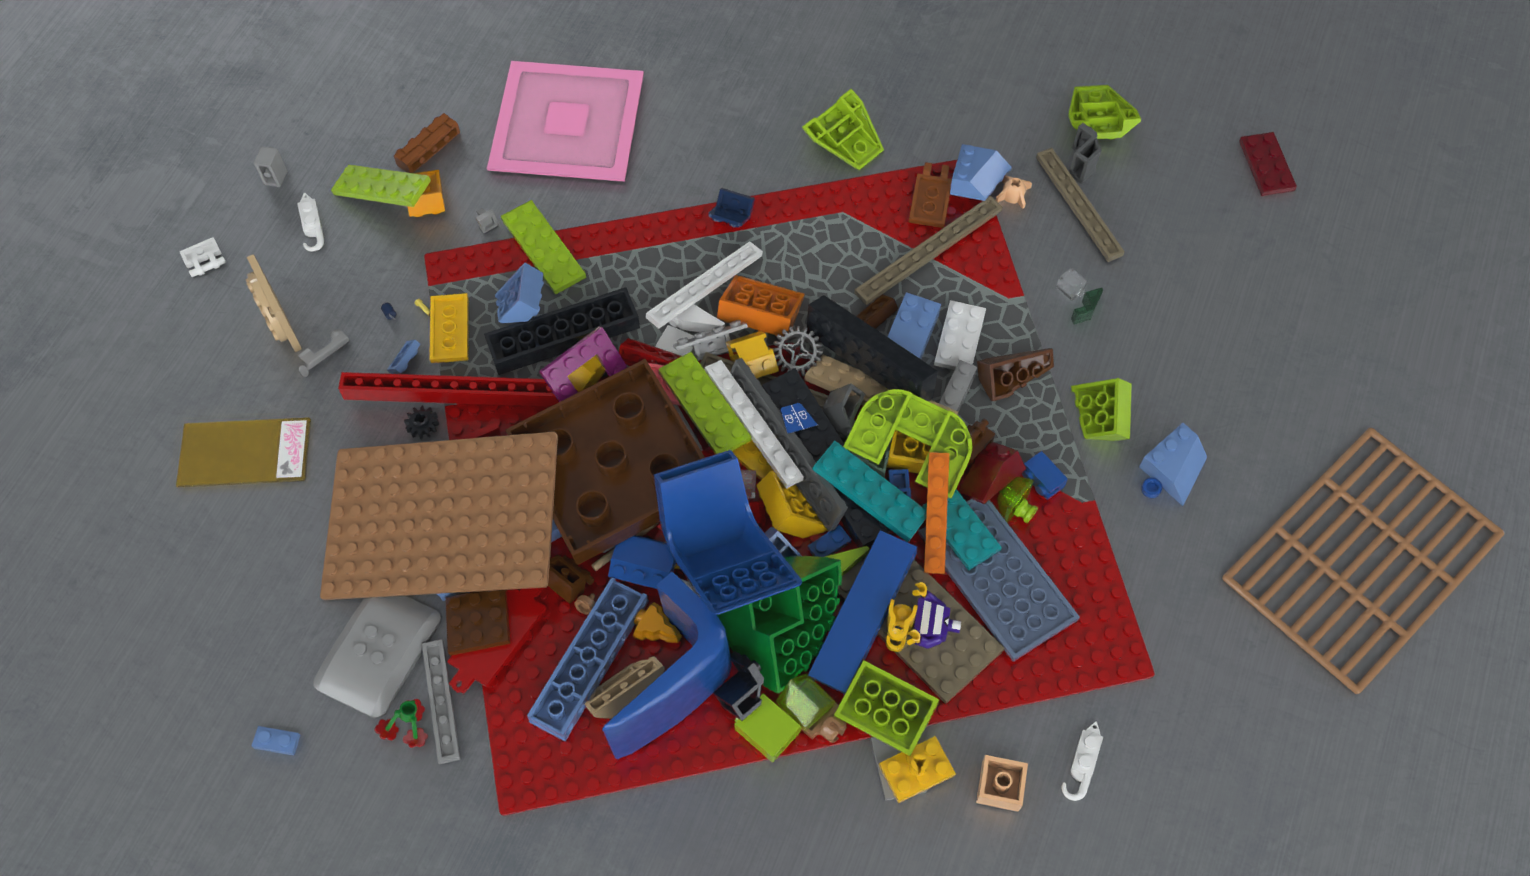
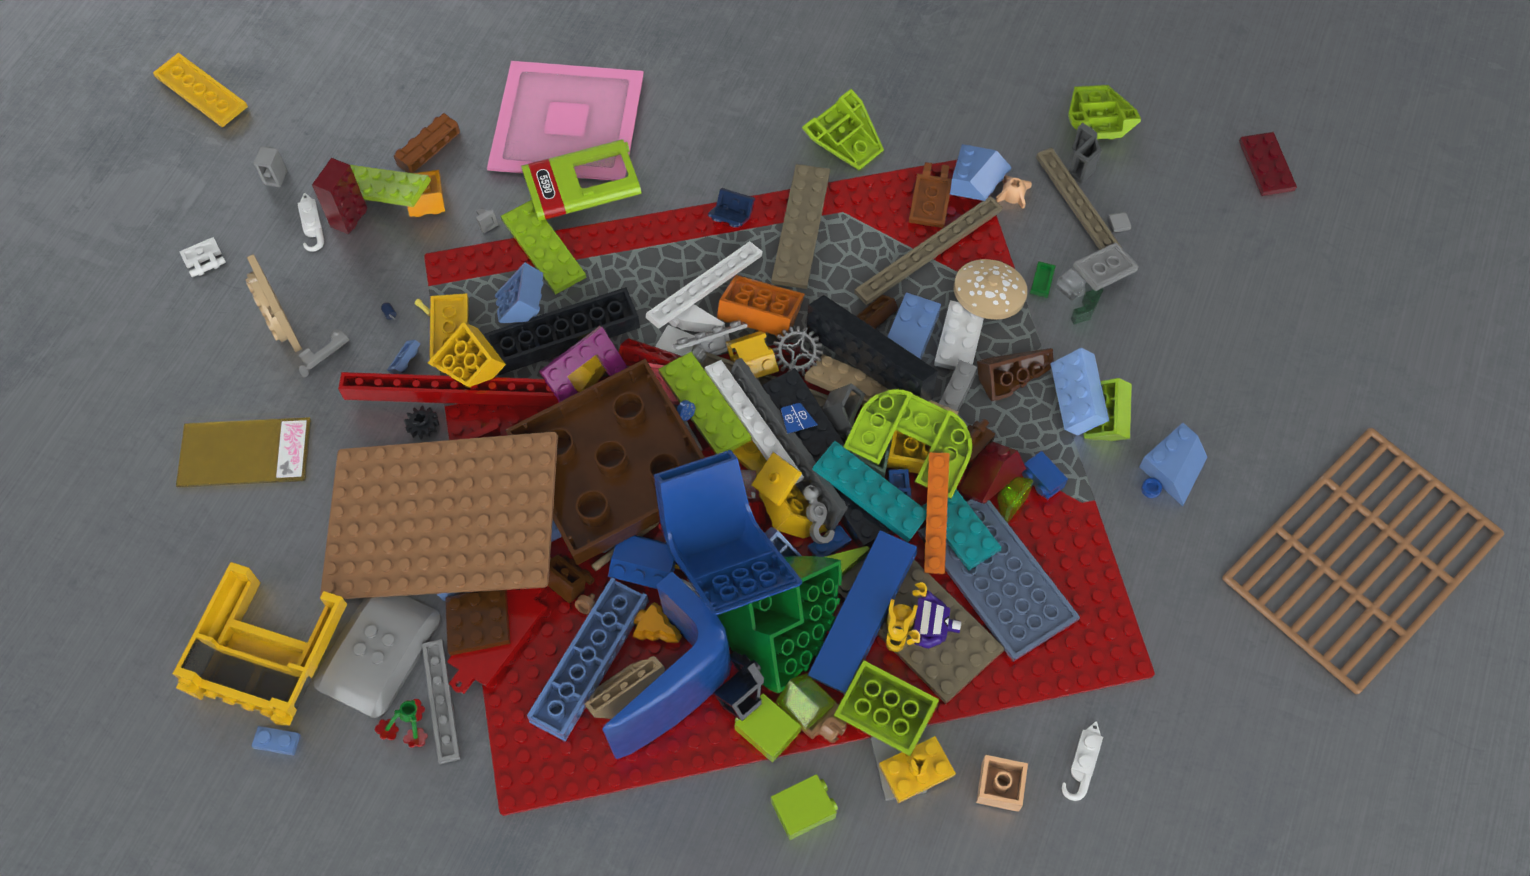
lime wheel [1014,499,1038,523] -> none
none -> yellow plate [153,52,248,128]
none -> yellow piece [172,562,347,726]
none -> dark red brick [312,158,367,234]
none -> yellow wedge [428,322,506,387]
none -> lime piece [521,139,642,221]
none -> blue tile [676,400,695,421]
none -> light grey plate [692,347,707,363]
none -> yellow plate [751,452,802,506]
none -> dark tan plate [771,164,830,289]
none -> lime brick [771,774,838,840]
none -> light grey piece [803,485,835,544]
none -> tan dish [954,259,1027,320]
none -> green tile [1030,261,1056,298]
none -> light blue brick [1050,348,1109,436]
none -> light grey tile [1073,242,1139,291]
none -> light grey tile [1108,212,1131,233]

